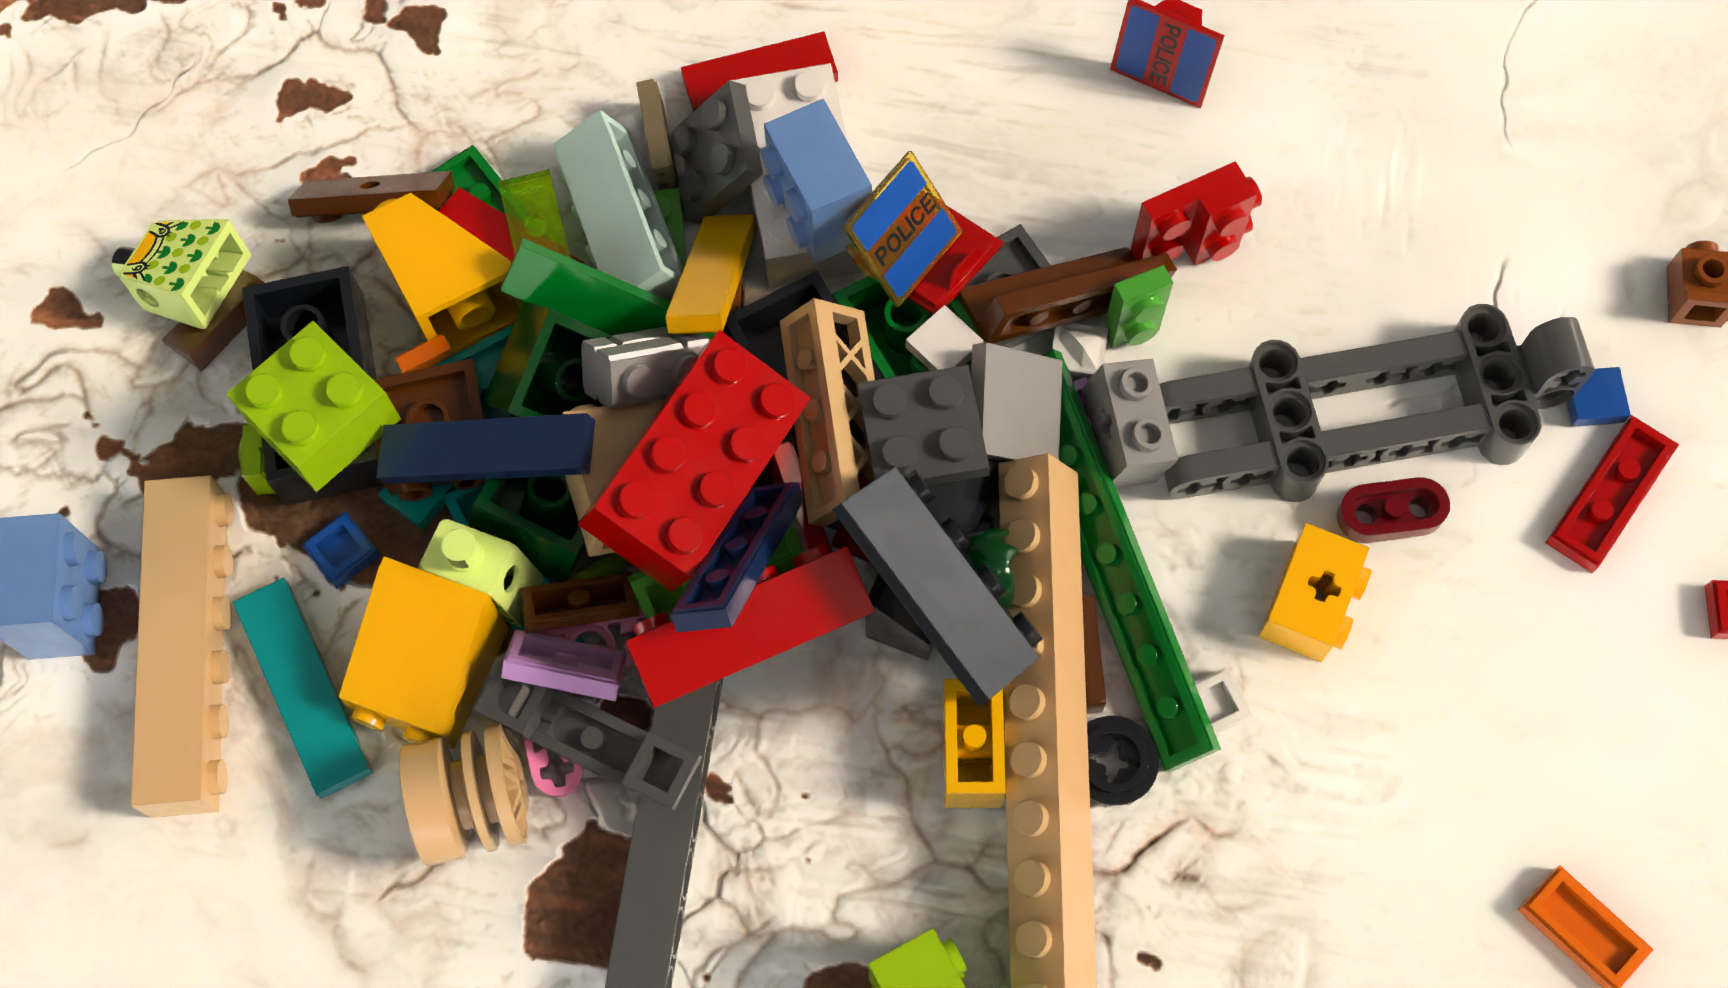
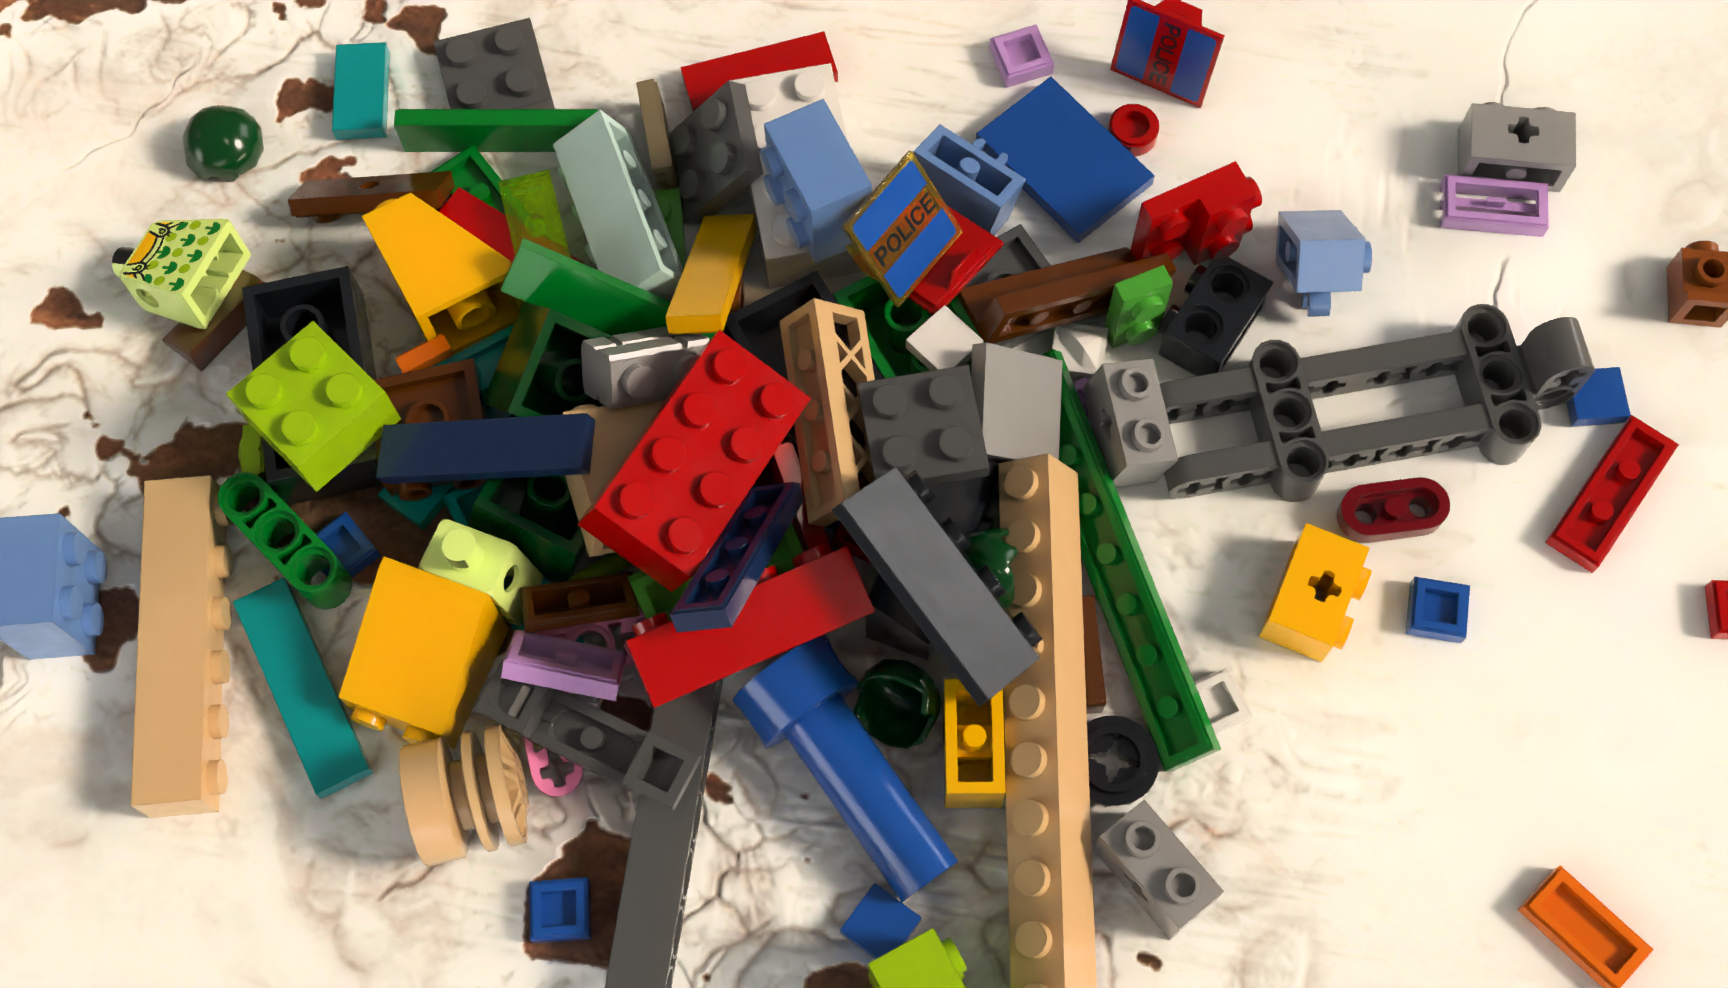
none -> dark green hair [183,105,264,181]
none -> green beam [218,472,353,610]
none -> teal tile [332,42,390,140]
none -> green tile [394,109,599,152]
none -> dark grey plate [433,18,555,109]
none -> blue tile [529,877,591,943]
none -> blue piece [733,634,958,902]
none -> blue tile [840,883,922,959]
none -> dark green hair [854,659,940,749]
none -> medium blue brick [910,124,1026,236]
none -> blue tile [976,76,1155,243]
none -> lavender tile [989,24,1054,88]
none -> light grey brick [1093,799,1224,940]
none -> red tile [1108,104,1159,157]
none -> black brick [1158,251,1274,376]
none -> medium blue brick [1275,210,1372,317]
none -> blue tile [1406,576,1470,643]
none -> lavender tile [1440,174,1549,237]
none -> light grey brick [1458,102,1576,192]

